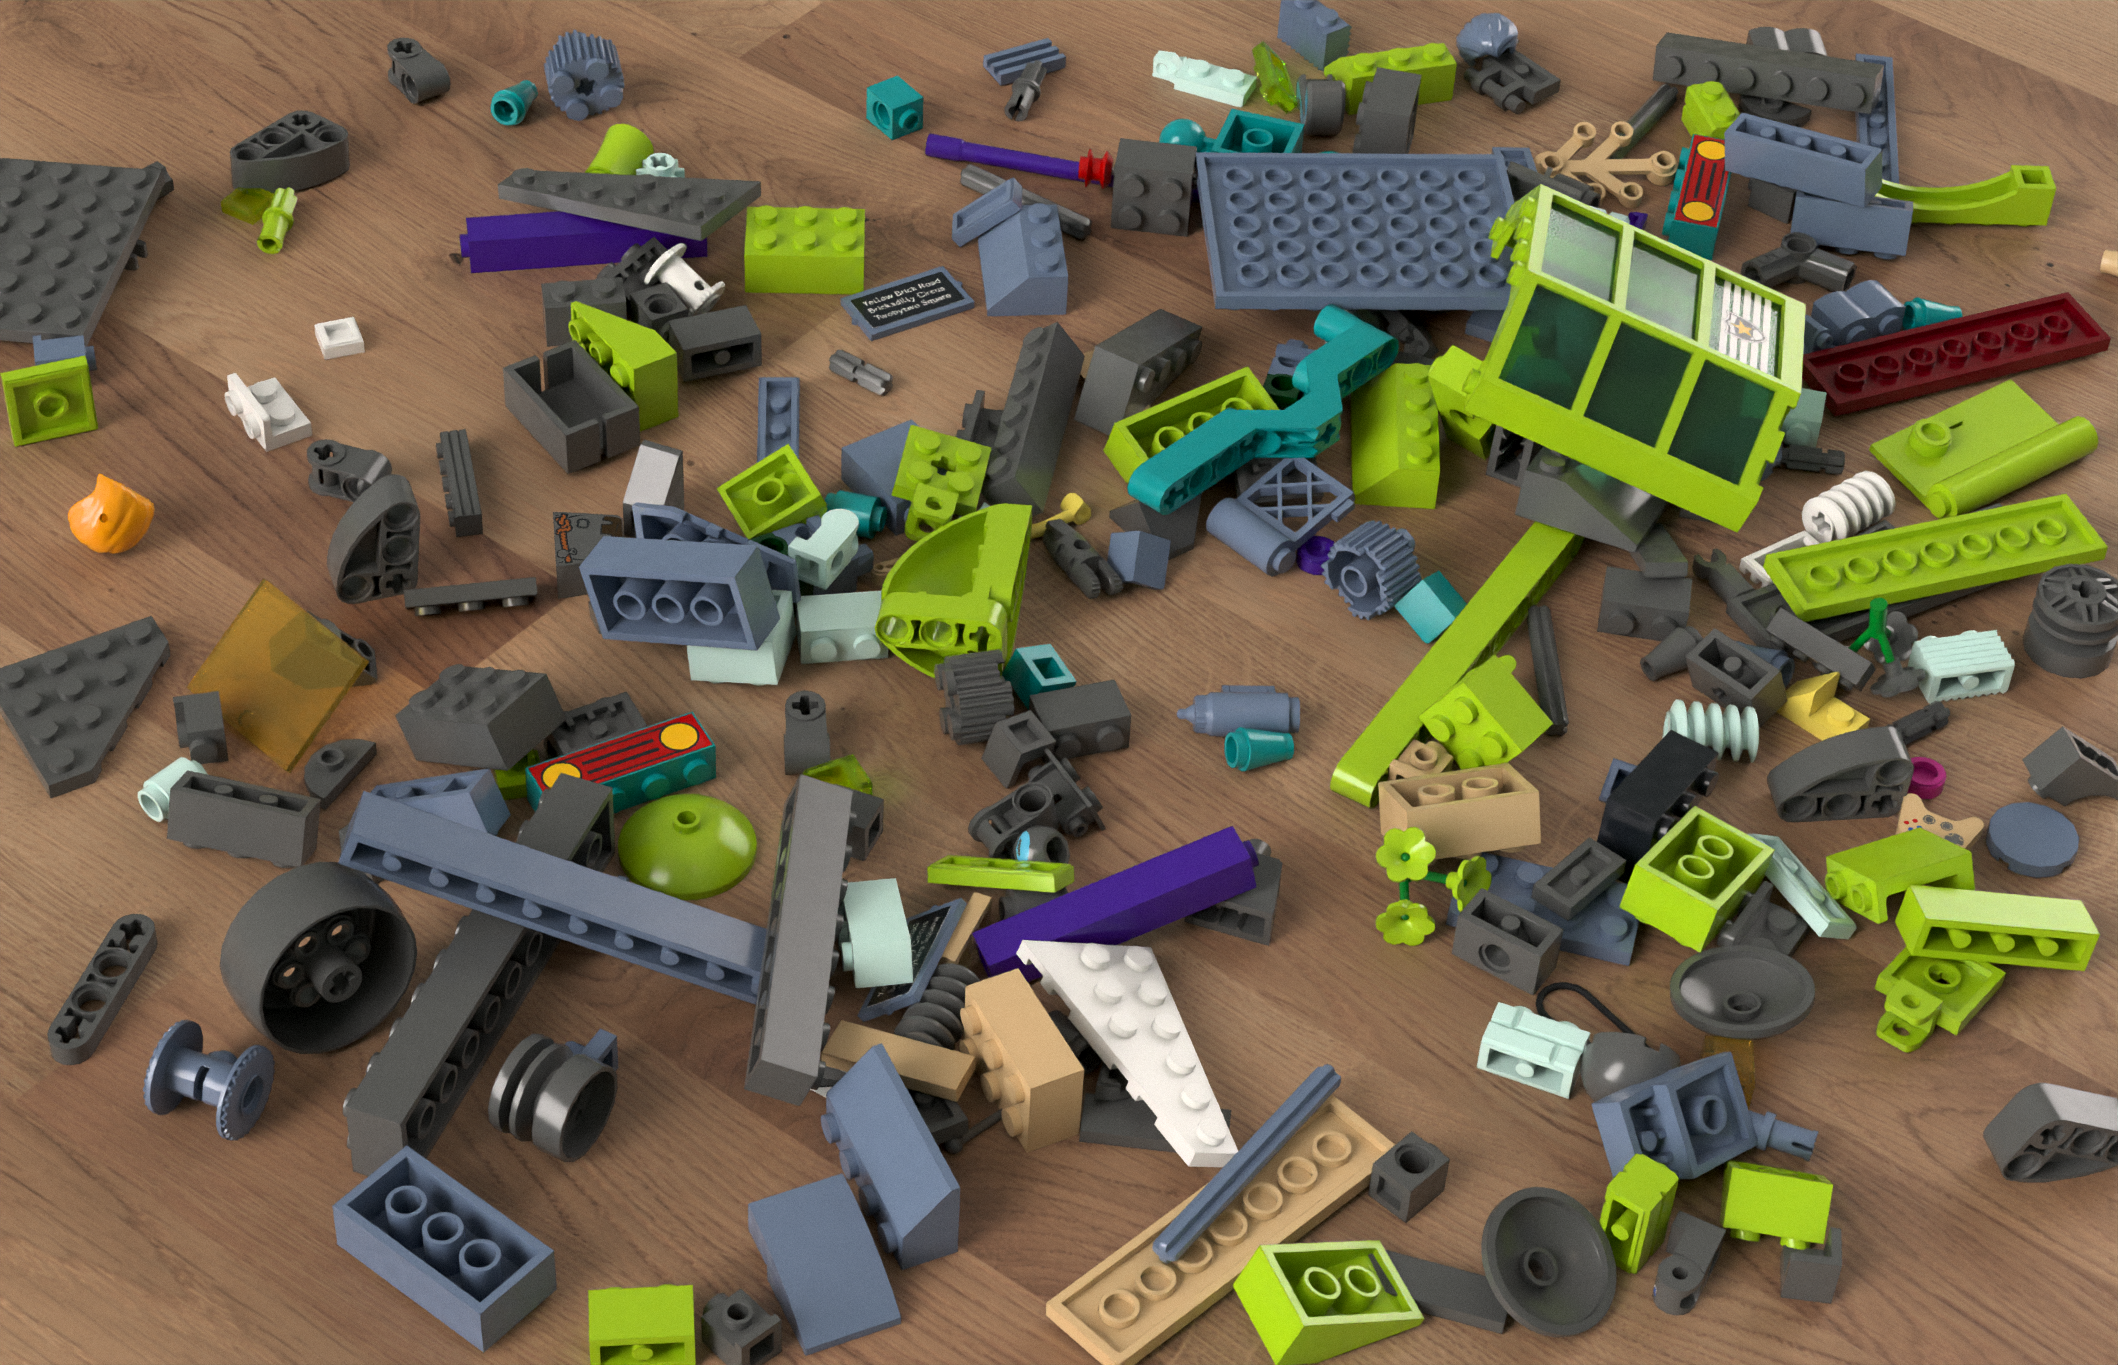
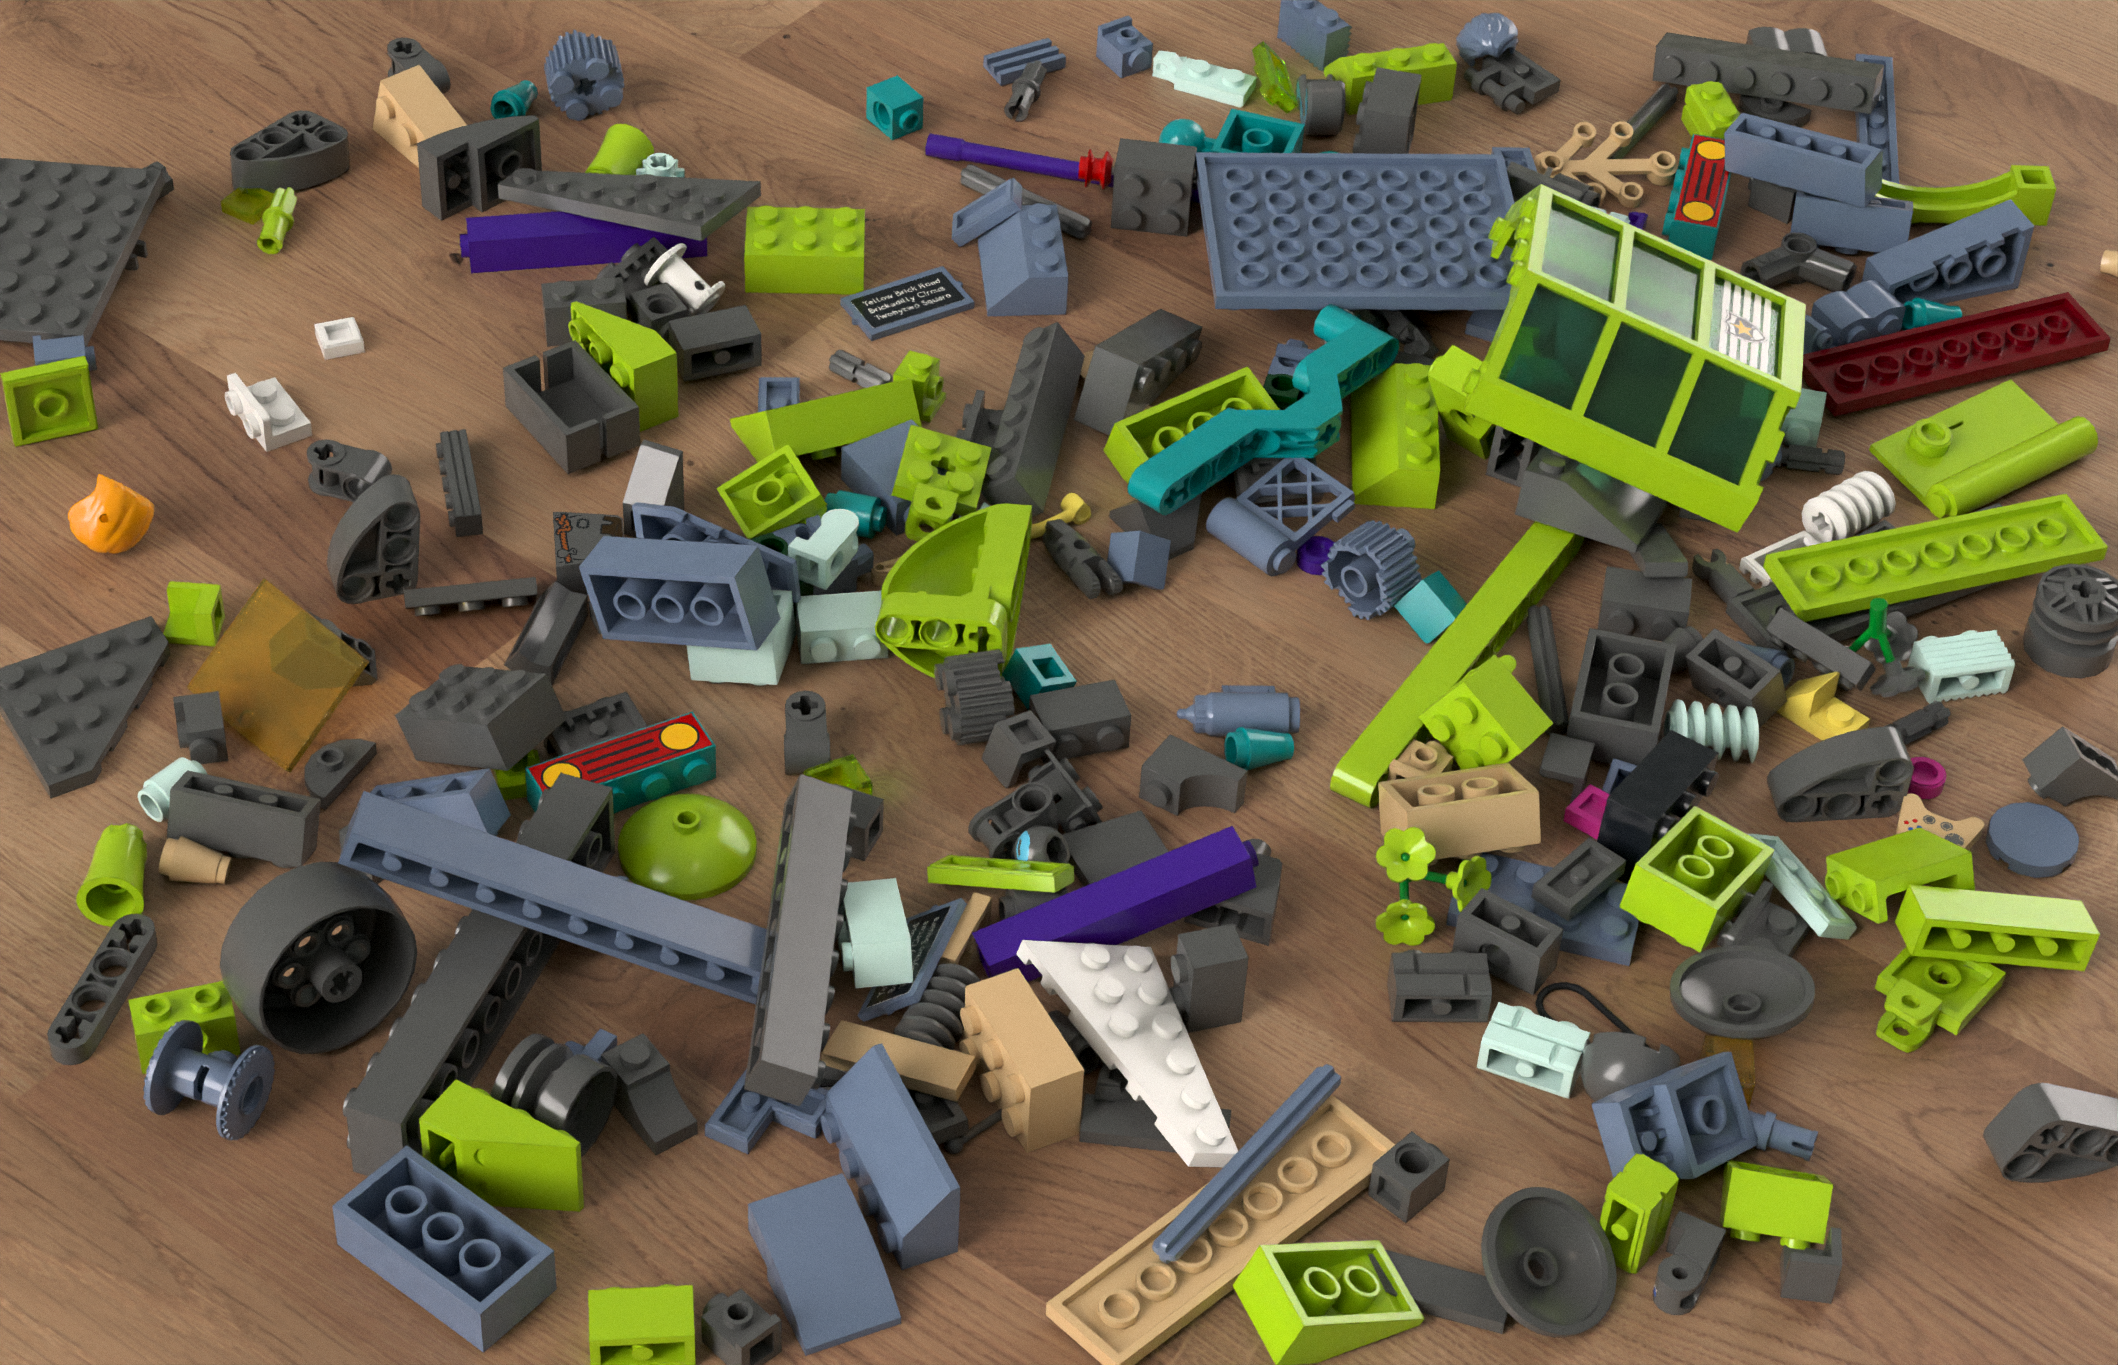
none -> lime plant [76,823,147,927]
none -> lime brick [128,981,241,1074]
none -> tan cone [159,836,233,885]
none -> lime panel [163,581,225,647]
none -> tan wedge [372,65,467,168]
none -> dark grey slope [417,115,542,221]
none -> lime slope [419,1079,584,1212]
none -> dark grey piece [504,581,589,686]
none -> dark grey arch [601,1033,698,1155]
none -> sand blue tile [705,1069,829,1154]
none -> lime slope [730,378,922,462]
none -> lime brick [893,350,946,423]
none -> dark grey tile [1062,810,1169,886]
none -> sand blue brick [1096,16,1153,78]
none -> dark grey arch [1139,734,1248,816]
none -> dark grey brick [1169,923,1249,1033]
none -> dark grey brick [1387,949,1492,1022]
none -> dark grey panel [1539,733,1595,803]
none -> dark pink plate [1563,784,1610,839]
none -> dark grey brick [1566,628,1676,766]
none -> sand blue wedge [1861,199,2034,304]

